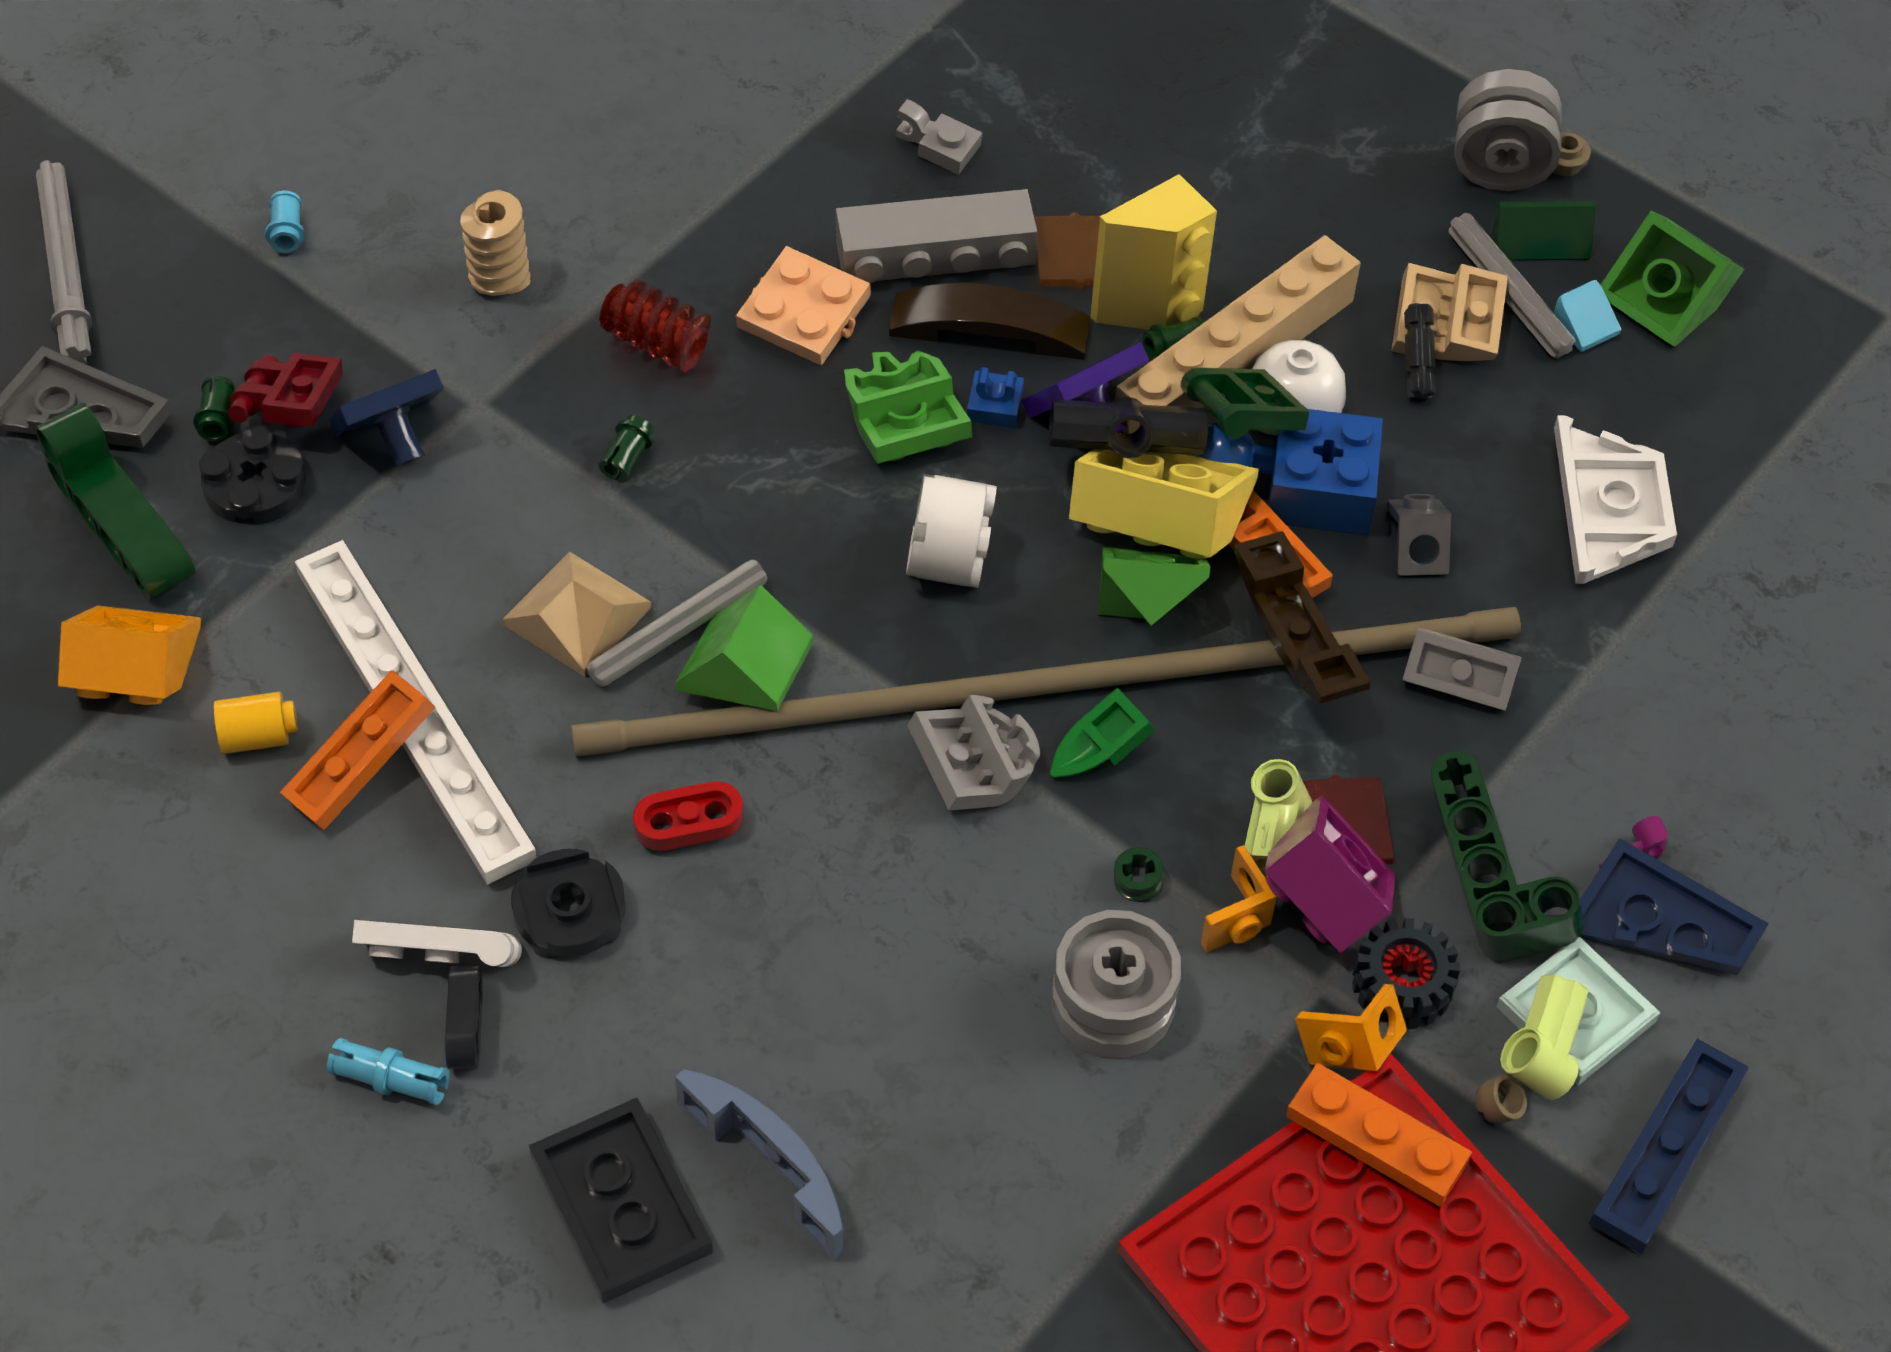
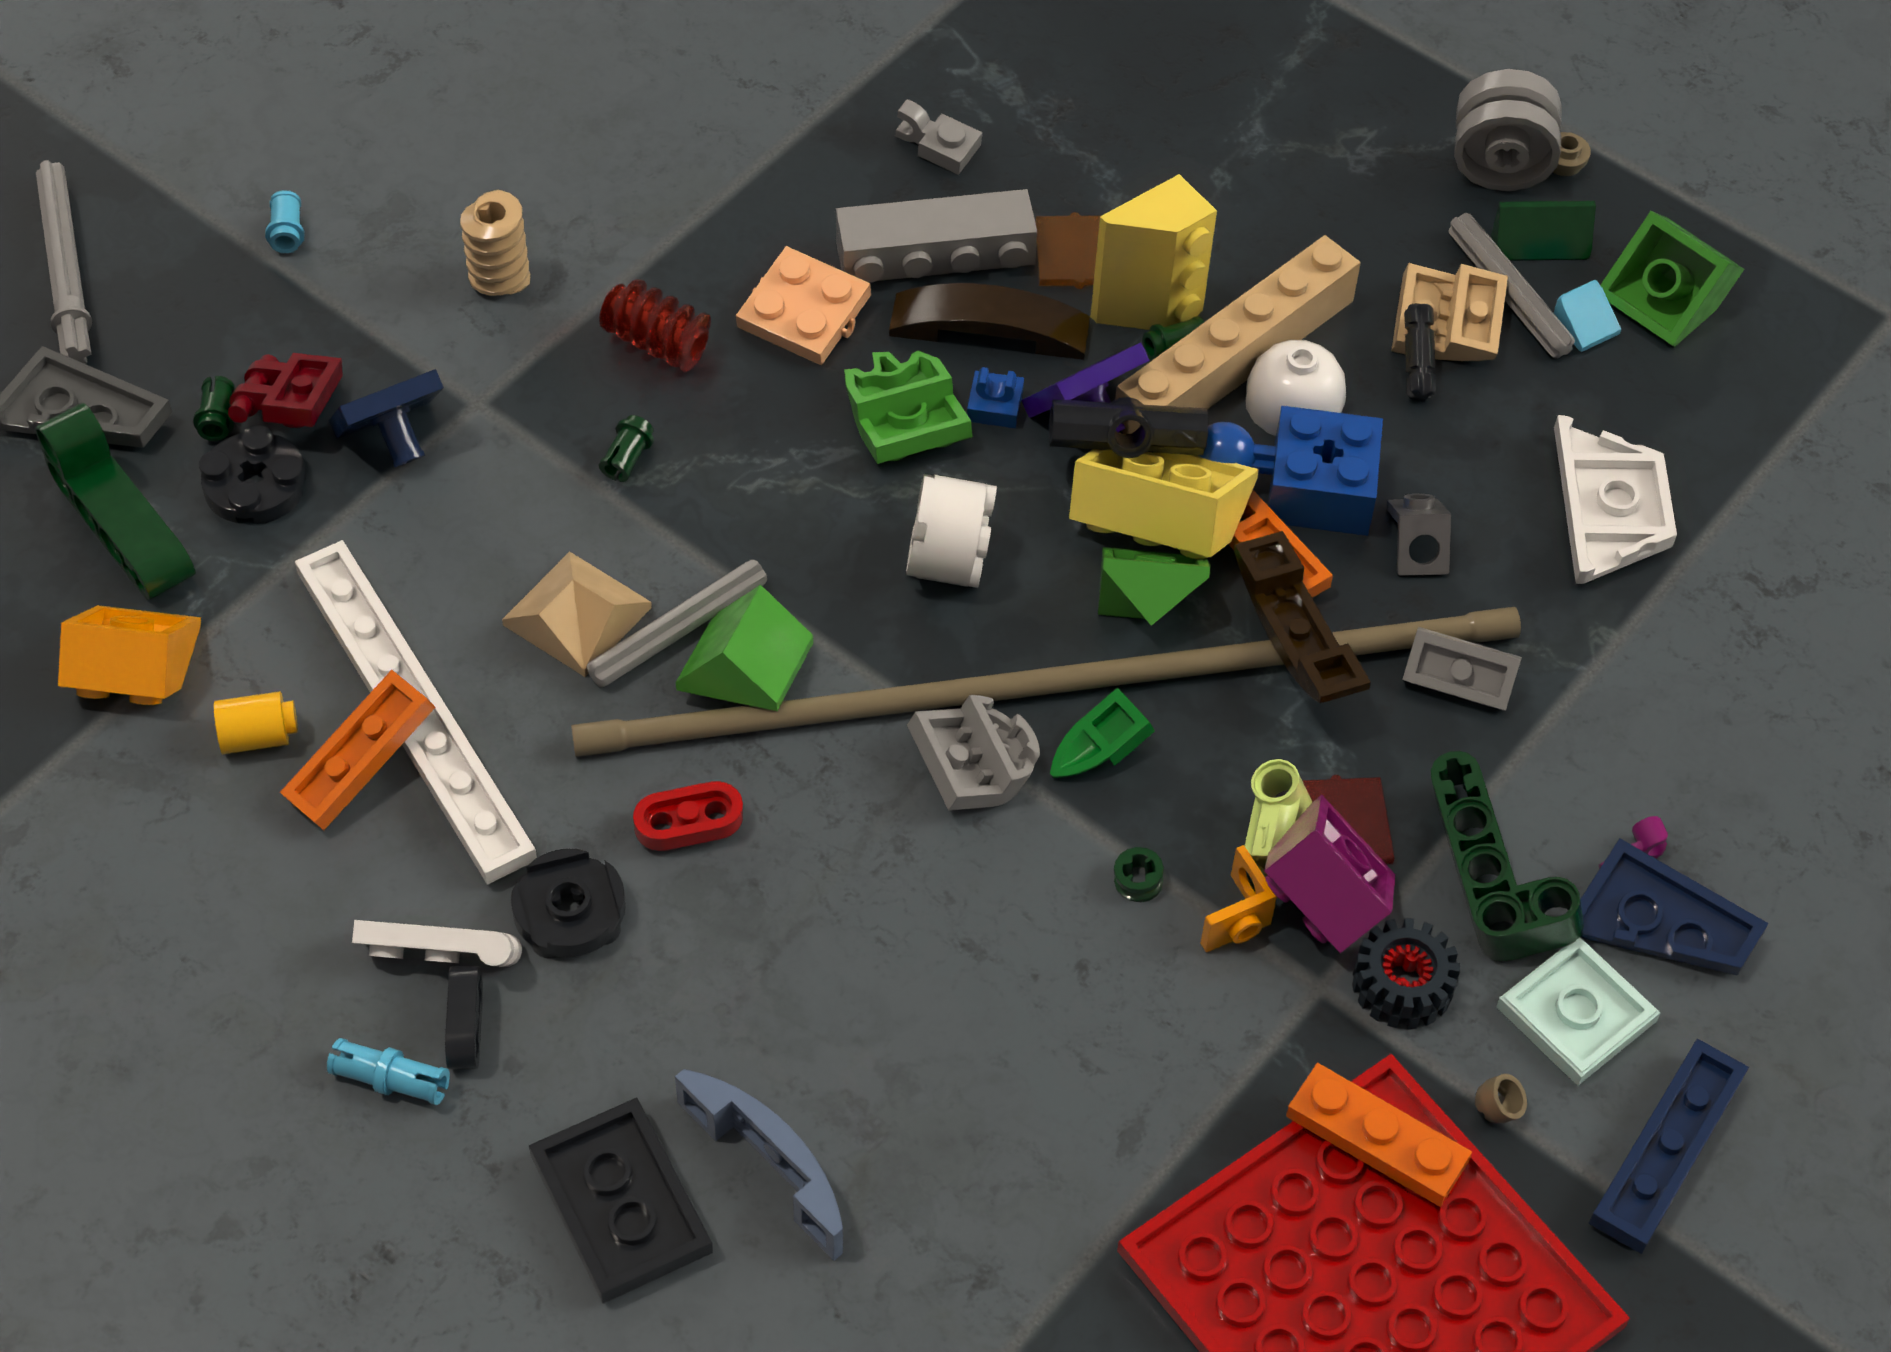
light grey wheel [1052,910,1181,1058] -> none
dark green plate [1181,368,1310,439] -> none
light orange bracket [1295,984,1406,1071] -> none
yellowish green piece [1500,974,1589,1100] -> none

